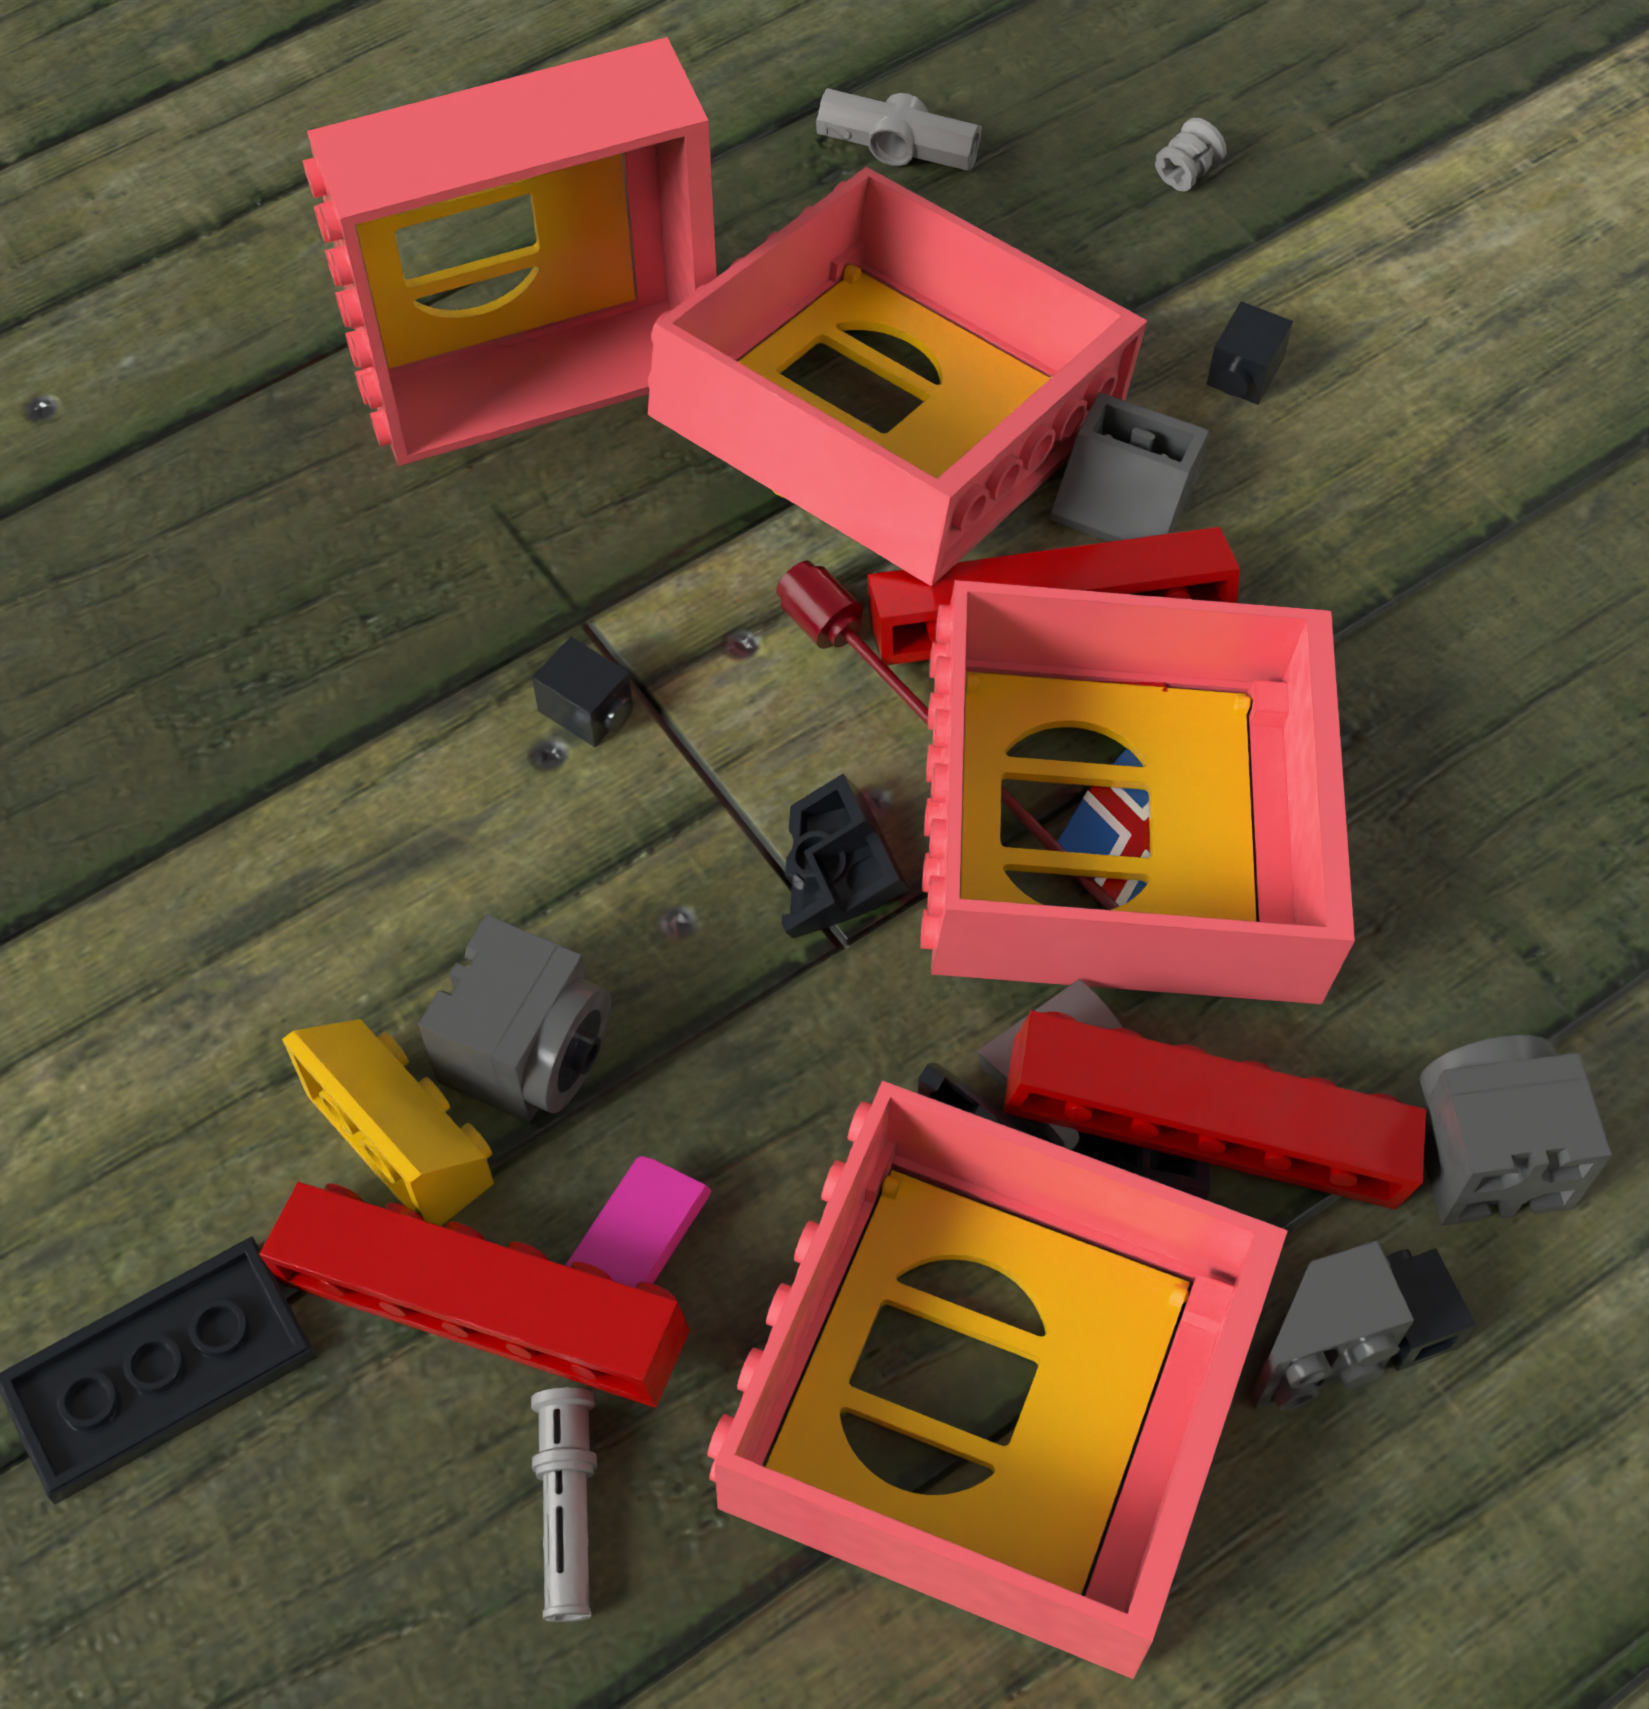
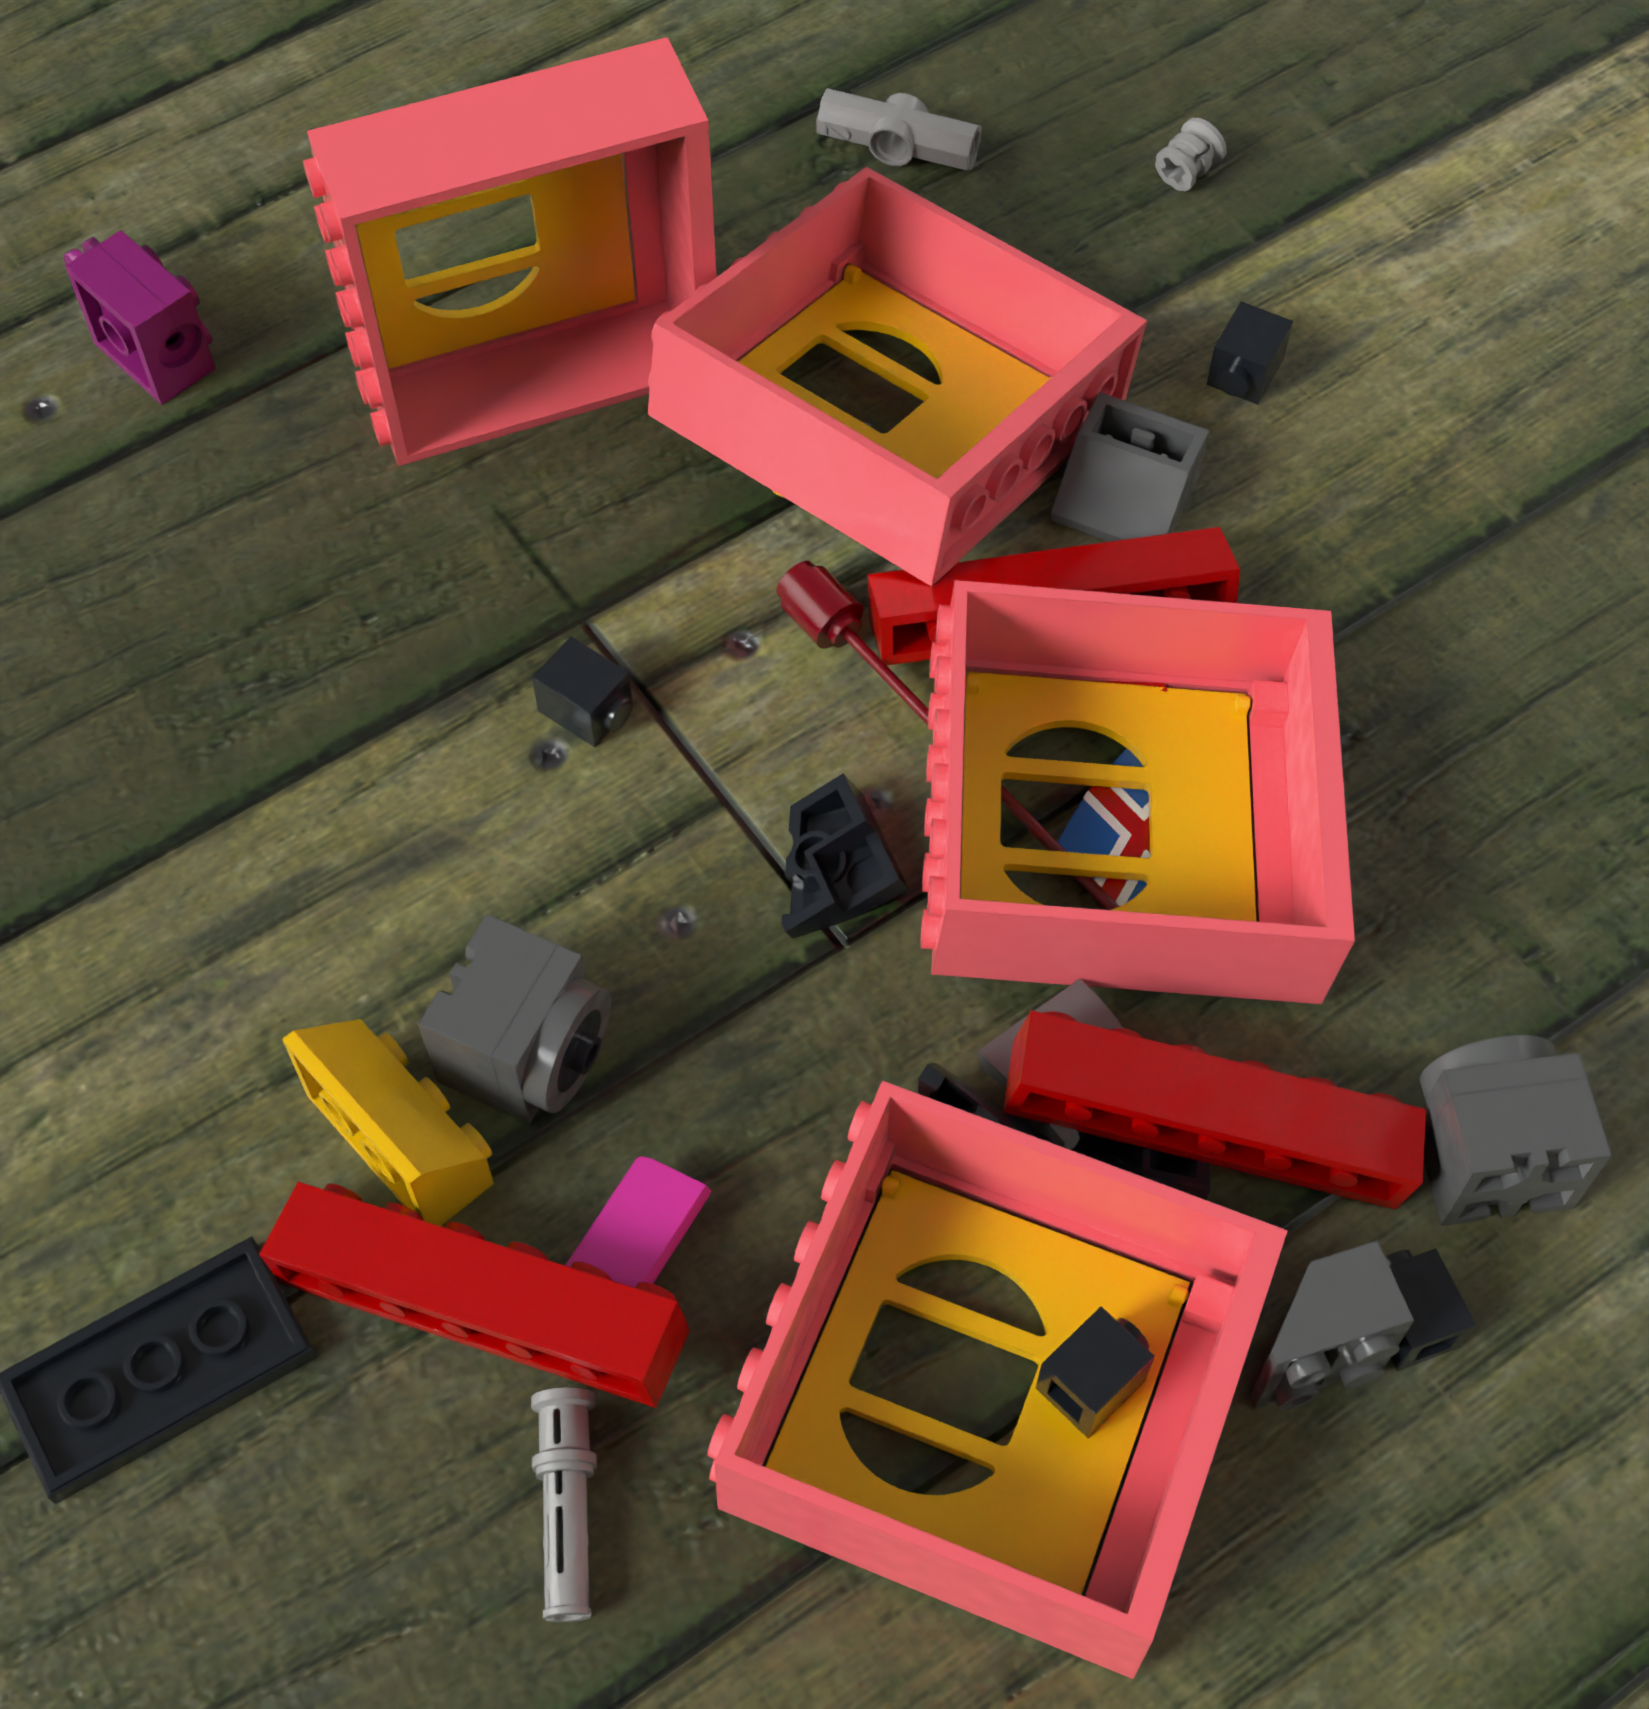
none -> magenta brick [63,230,216,405]
none -> black brick [1035,1306,1155,1438]

